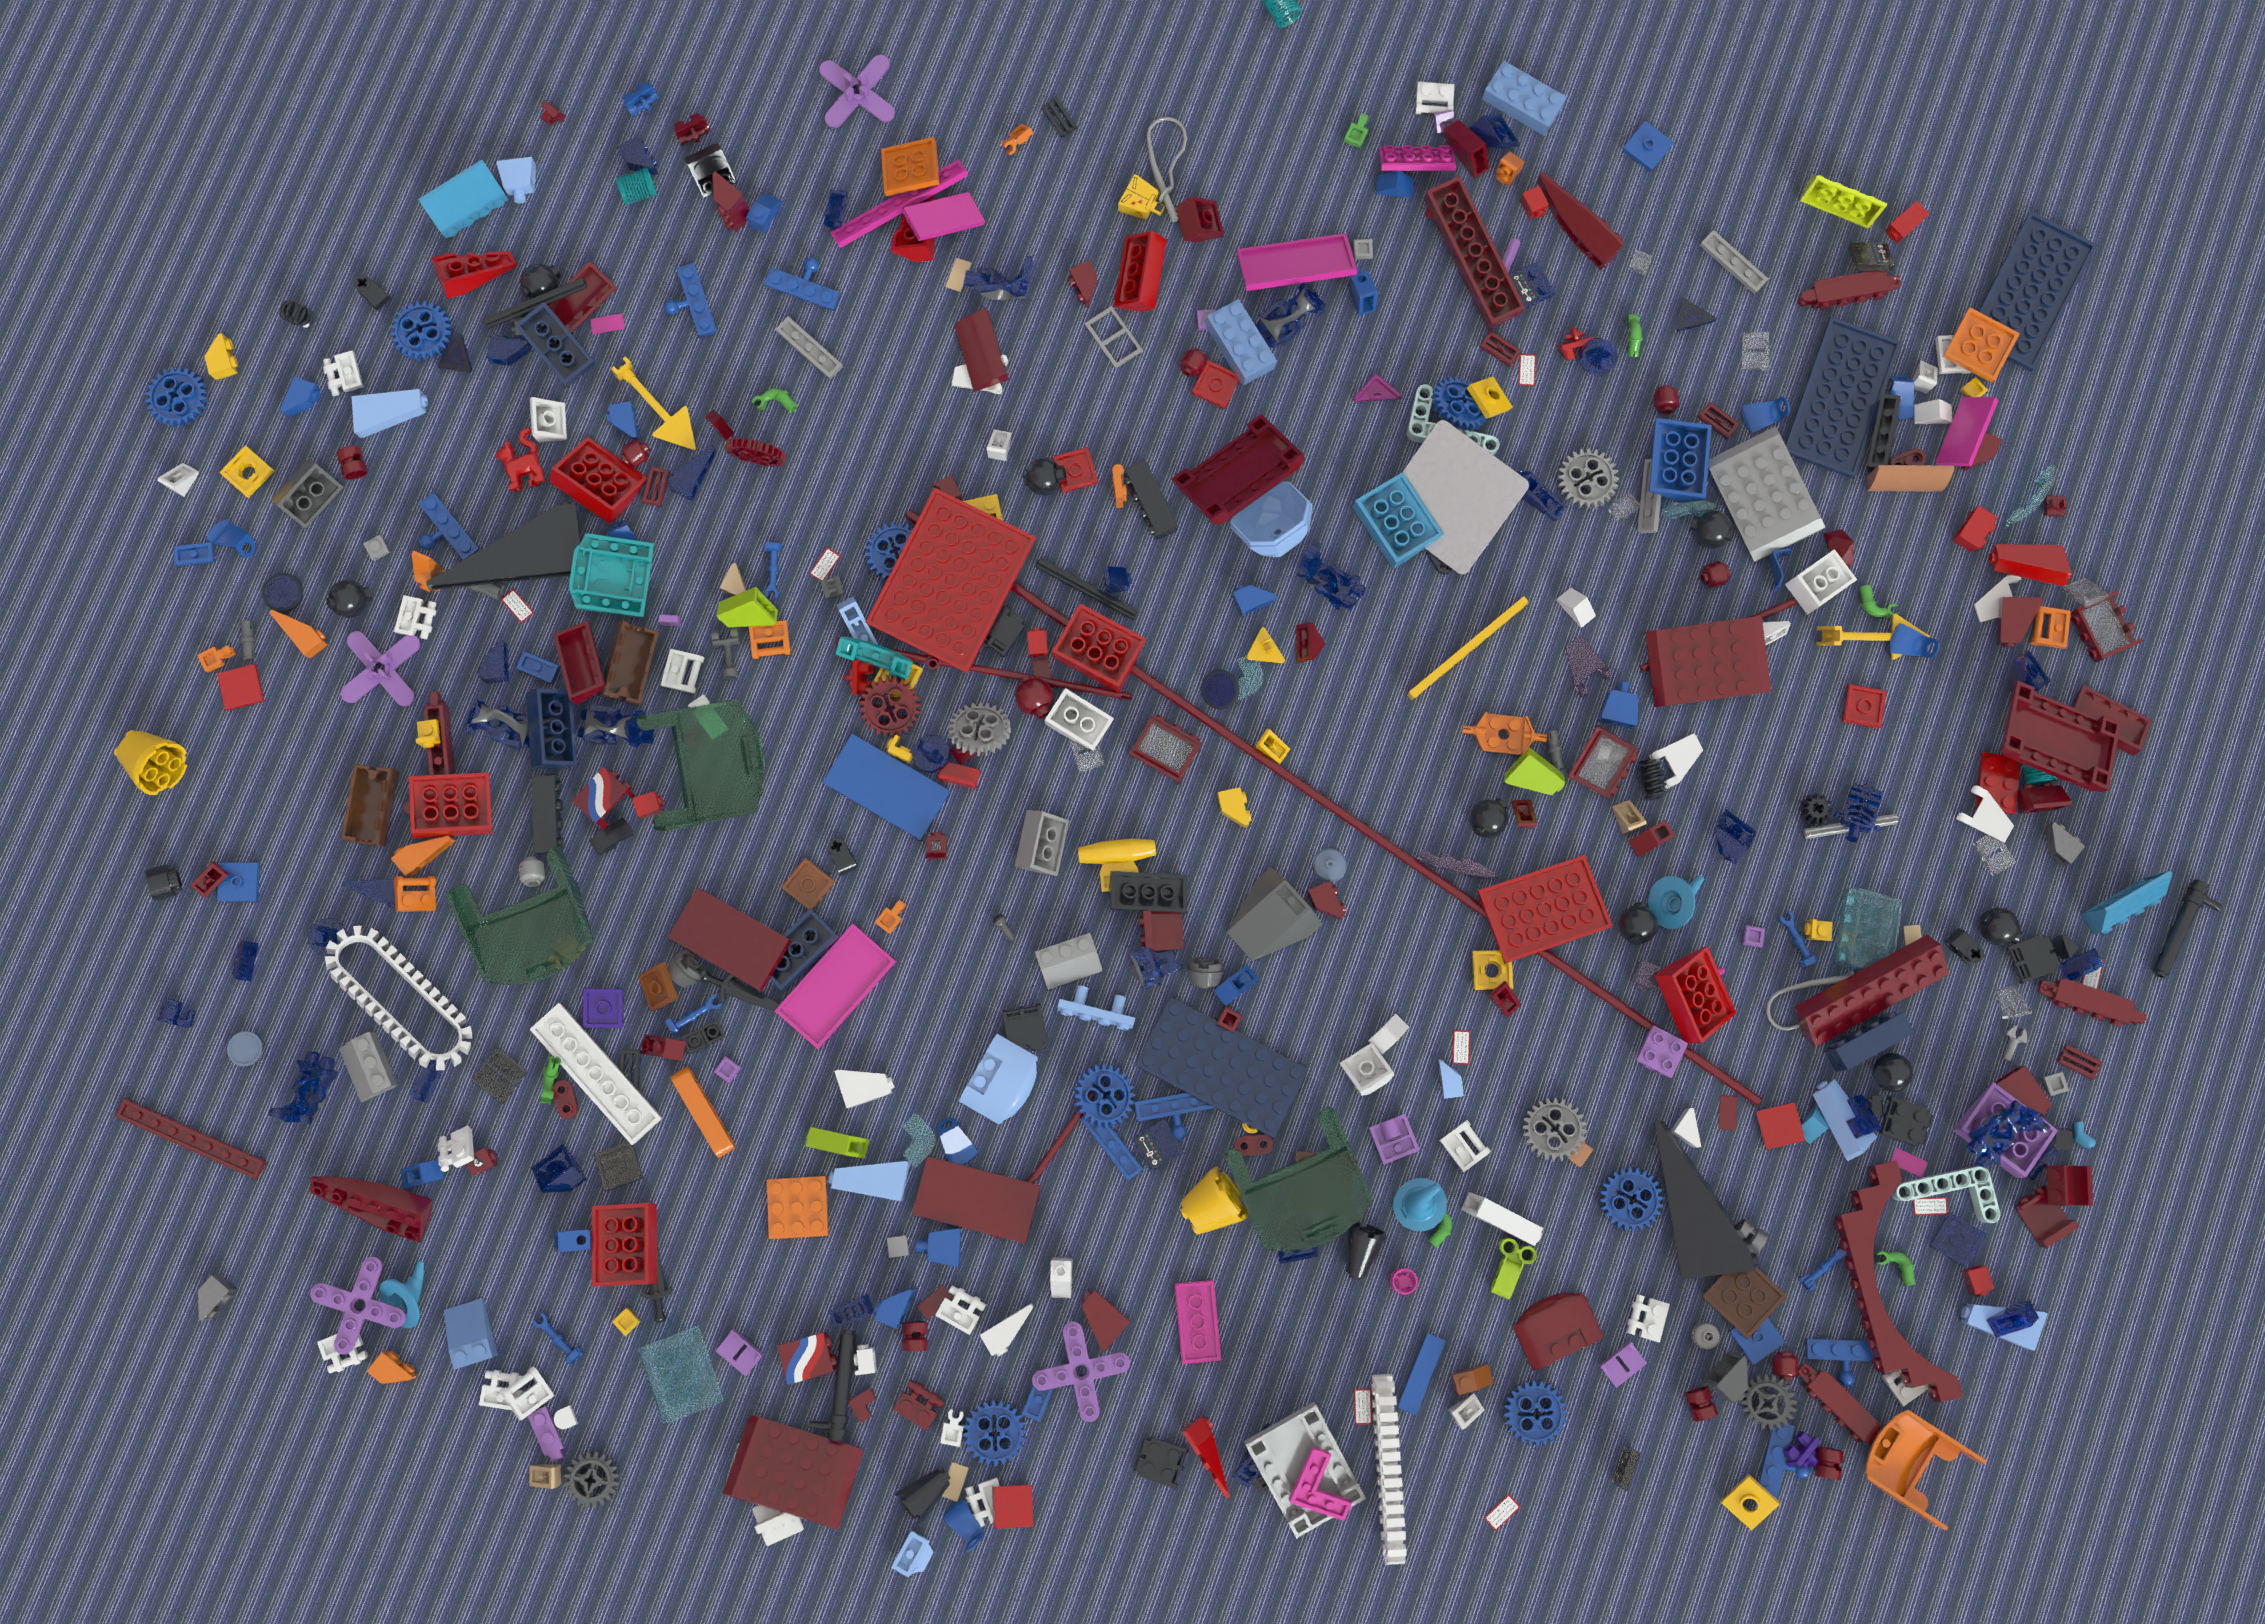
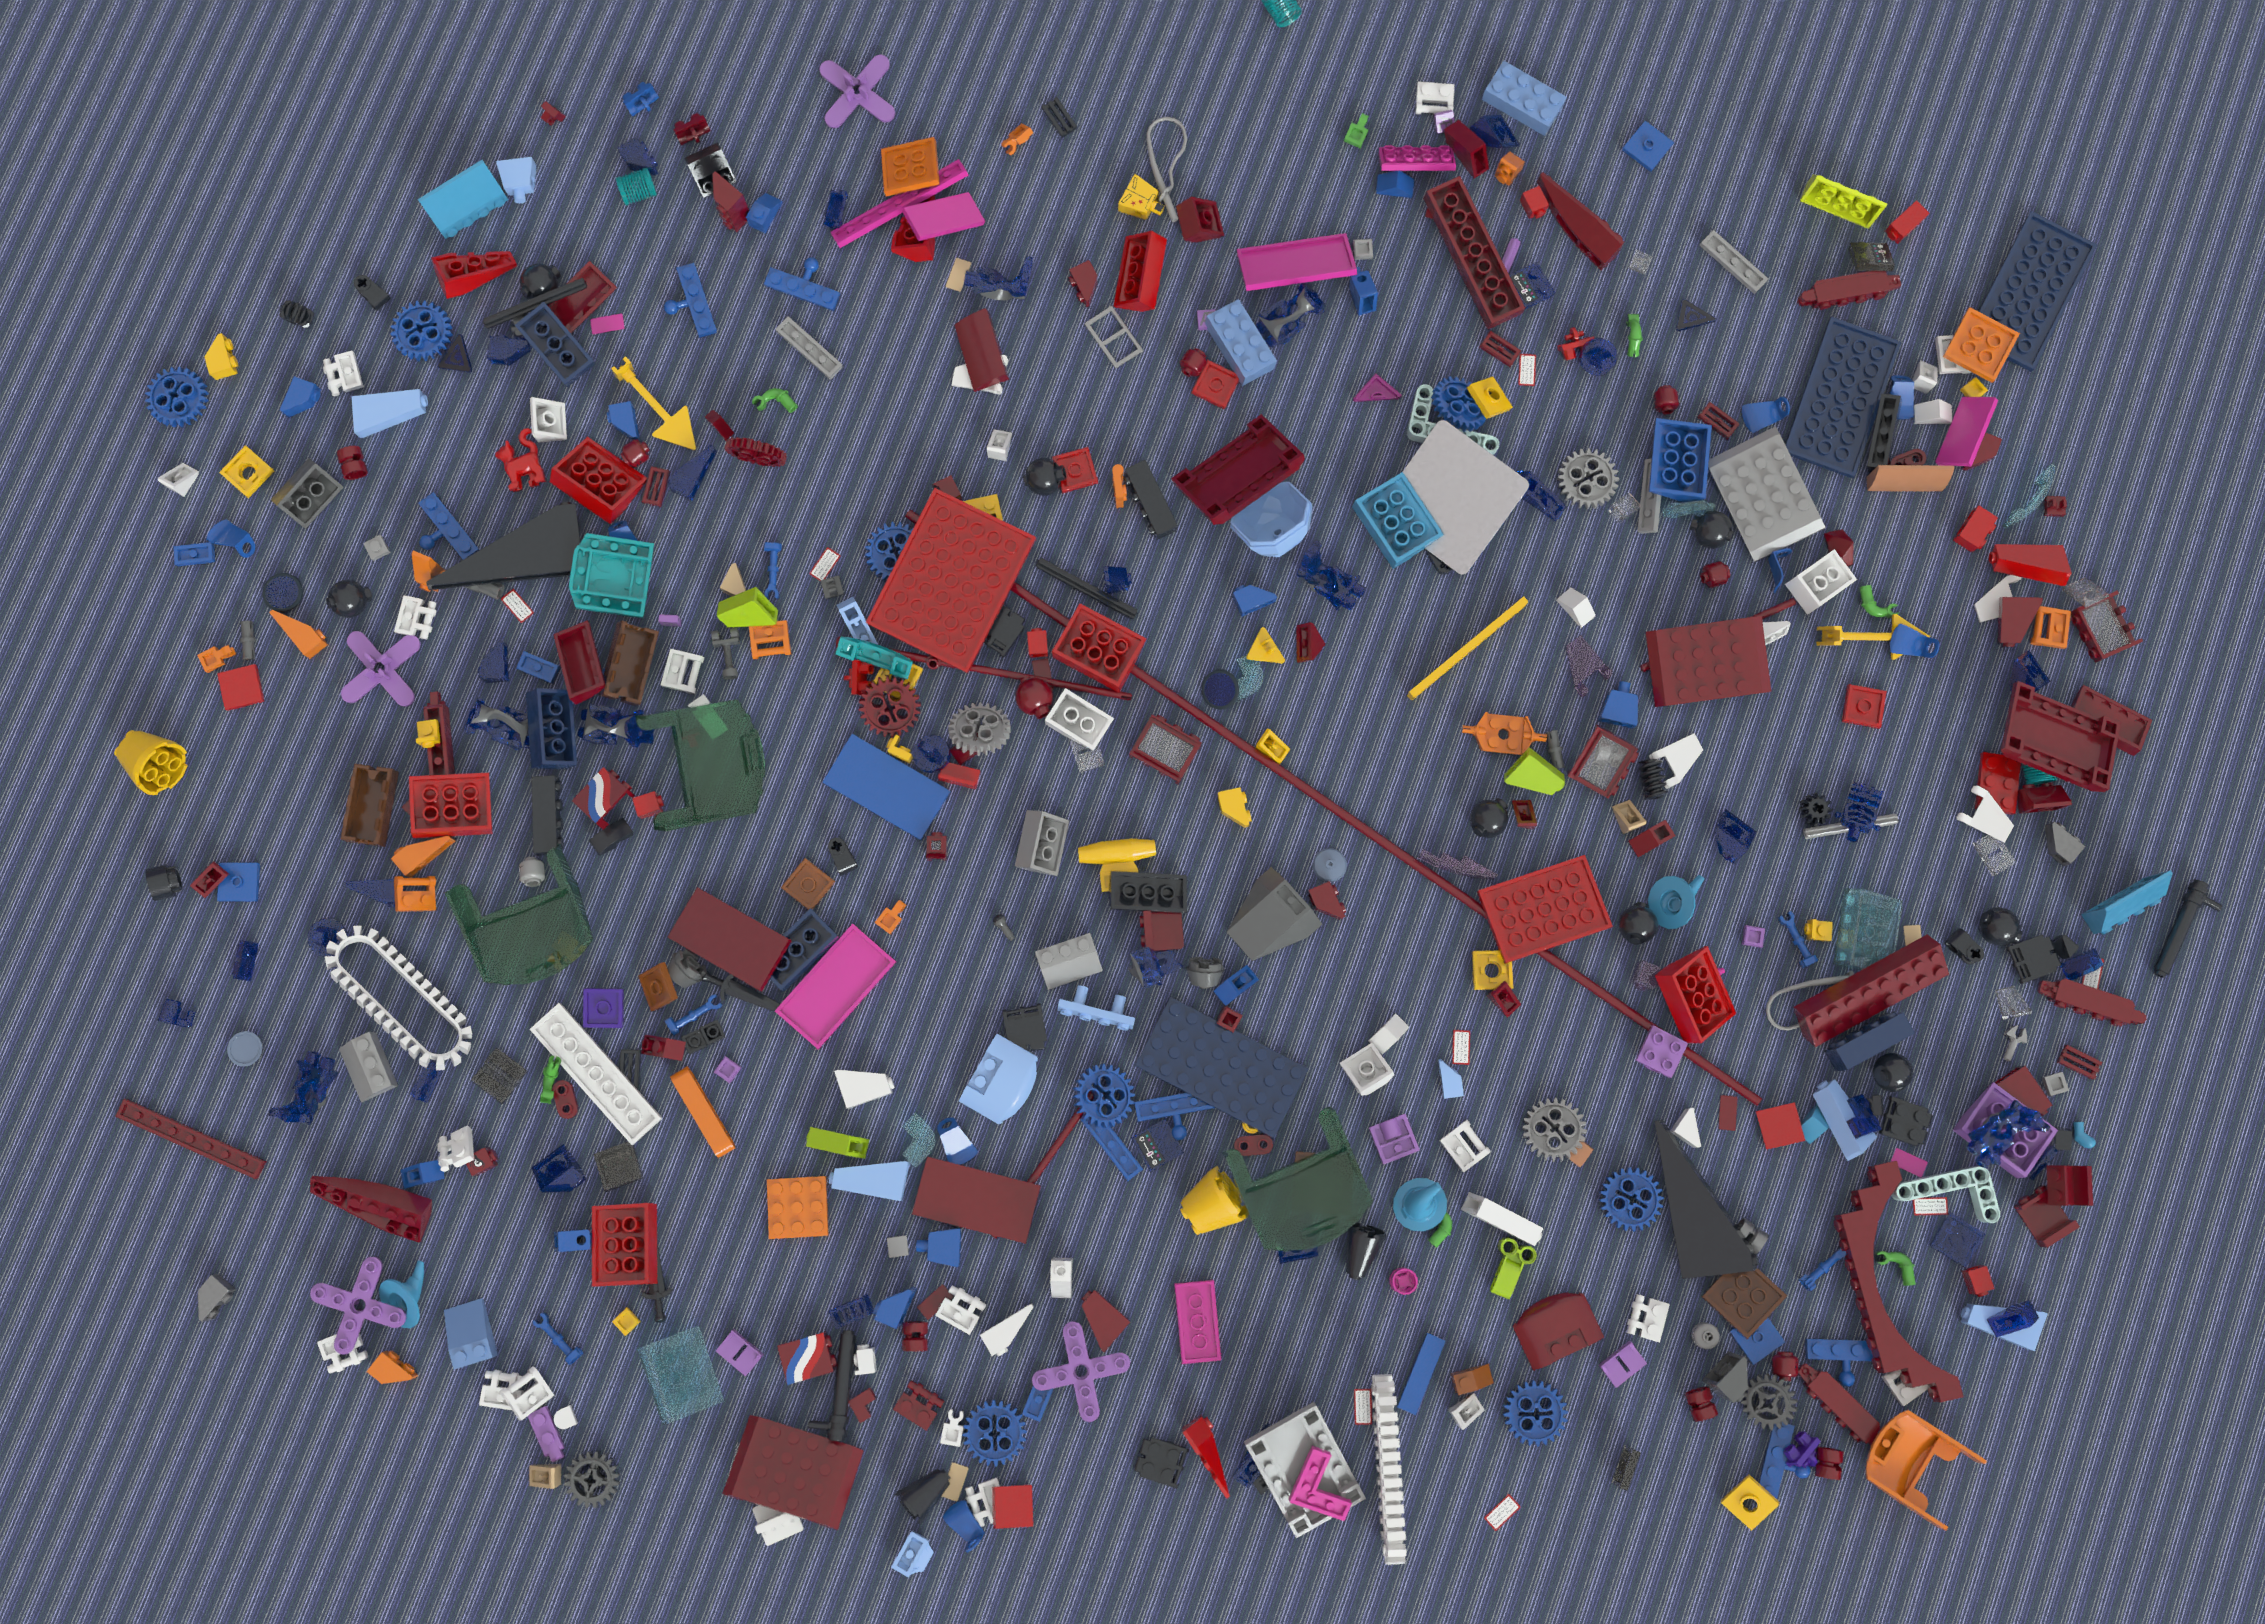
clear piece [1742,332,1769,371] -> none

